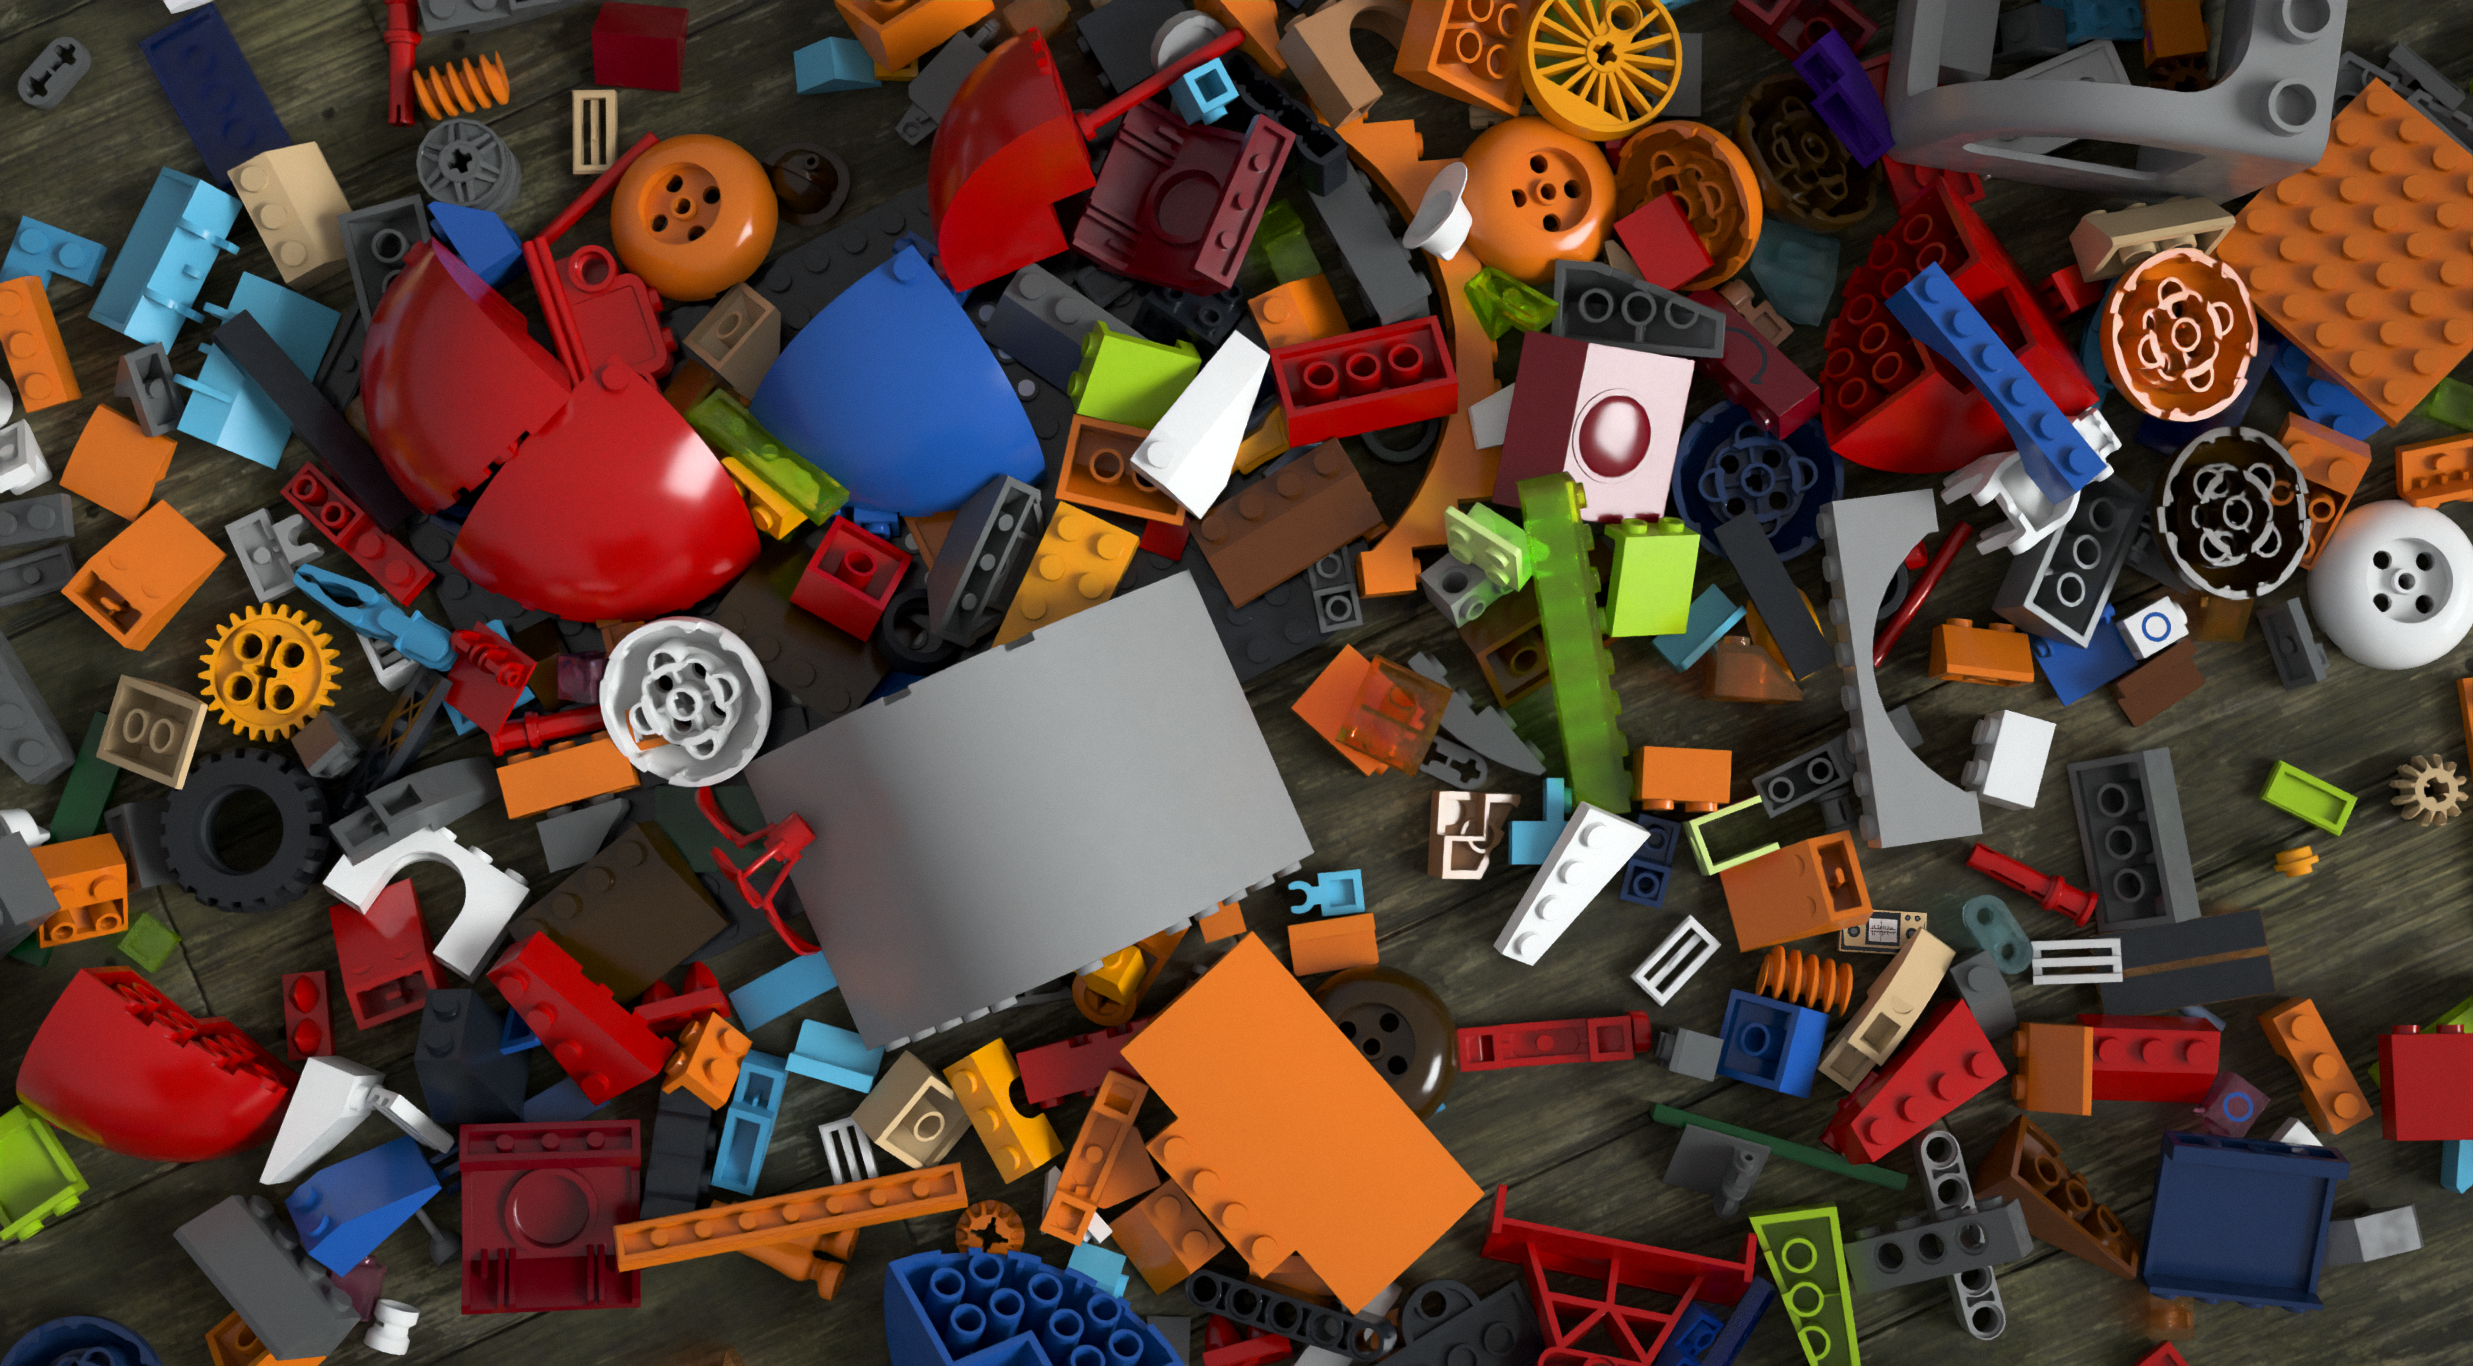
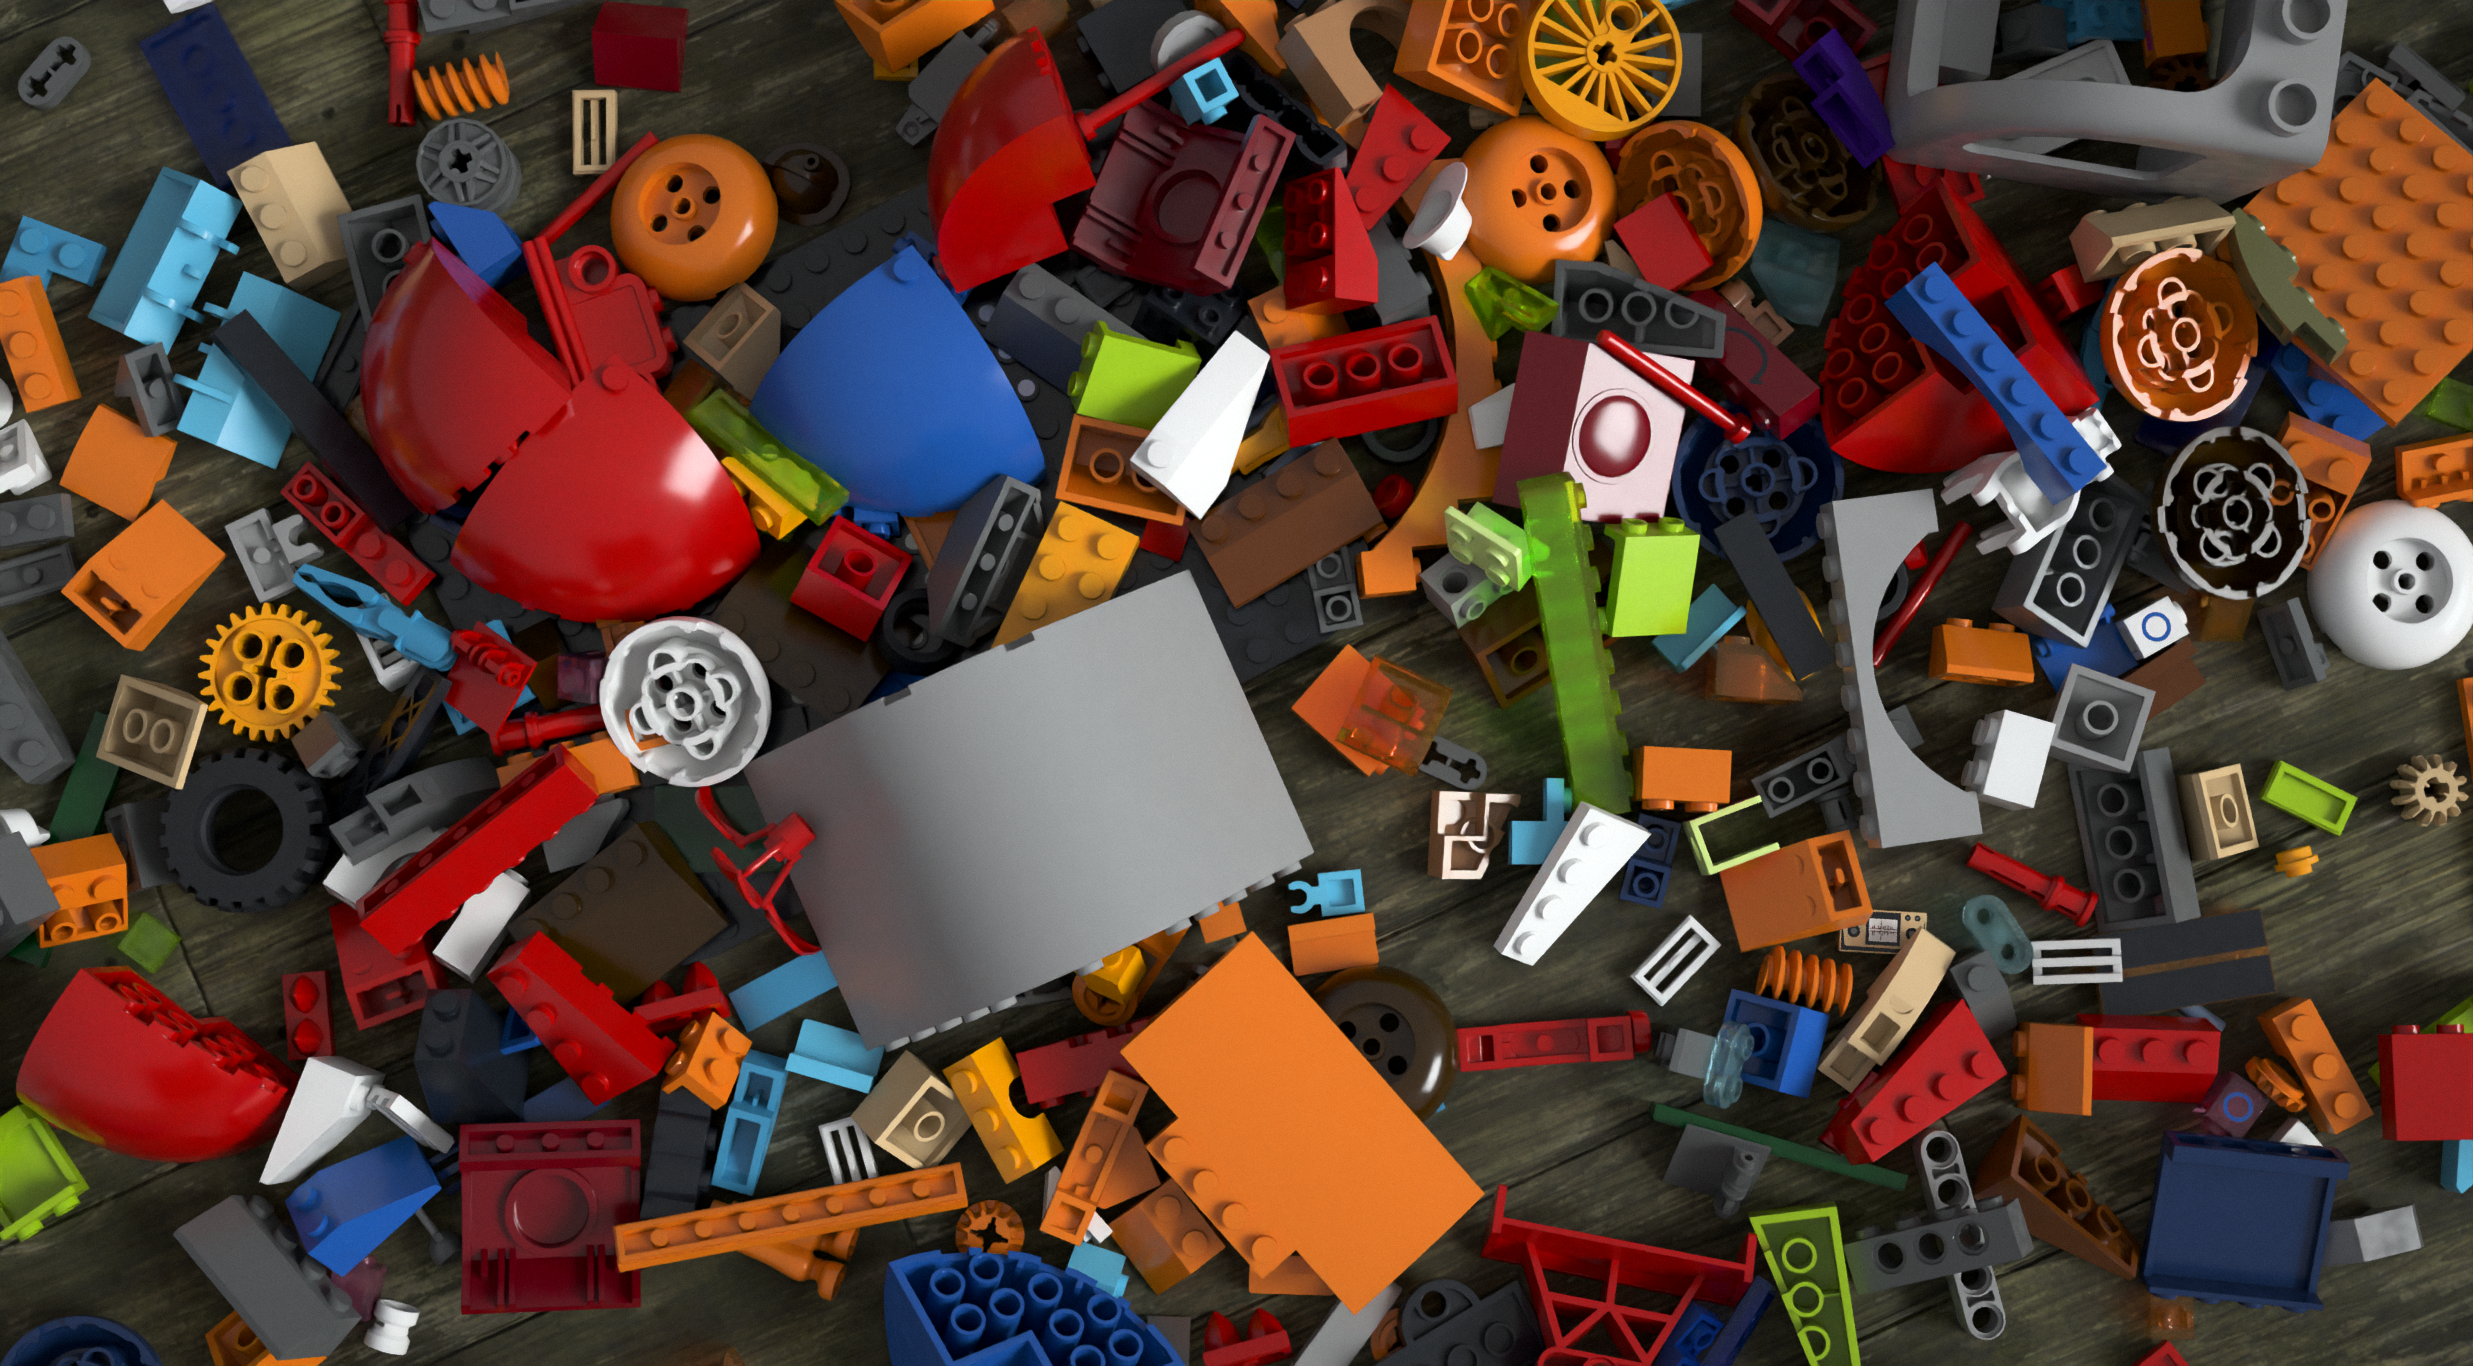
medium azure slope [793,37,882,95] -> none
black beam [1185,1265,1397,1362] -> none
dark grey slope [1405,651,1546,777] -> none
none -> red brick [356,743,599,956]
none -> red slope [1283,167,1378,316]
none -> red wing [1346,82,1451,234]
none -> red tile [1373,474,1414,518]
none -> red bar [1596,330,1753,444]
none -> clear light blue plate [1703,1020,1754,1109]
none -> light grey slope [2046,663,2156,774]
none -> tan slope [2174,763,2259,861]
none -> olive slope [2227,207,2349,366]
none -> orange gear [2245,1056,2308,1112]

